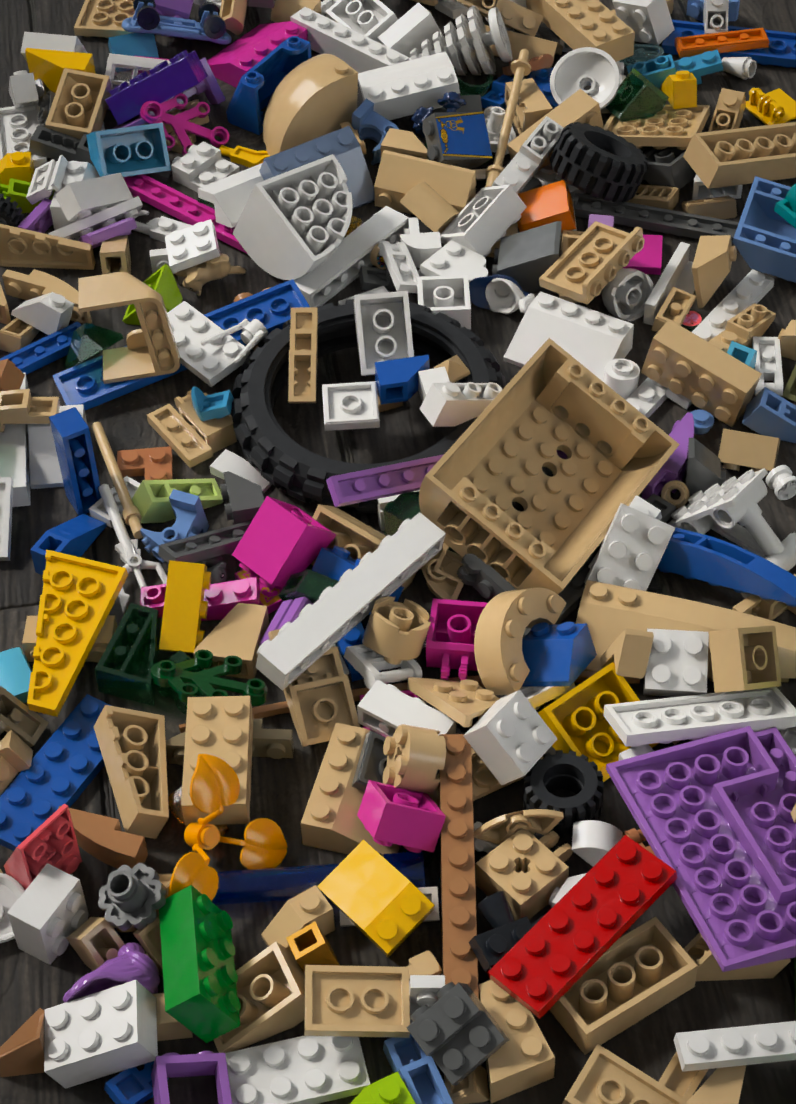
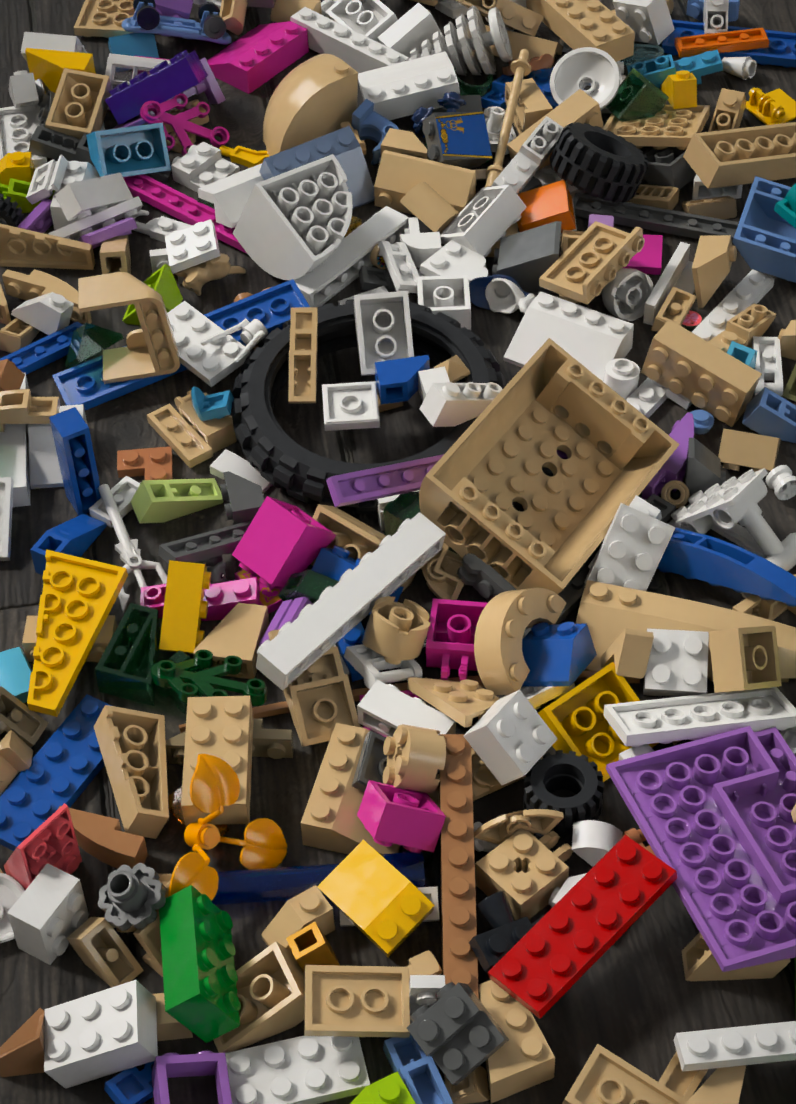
medium lavender hair [63,942,160,1003] -> none
tan bar [91,422,143,539] -> none
medium blue tile [140,489,209,563] -> none
blue windscreen [226,36,311,135] -> none
tan brick [549,917,698,1055] -> none

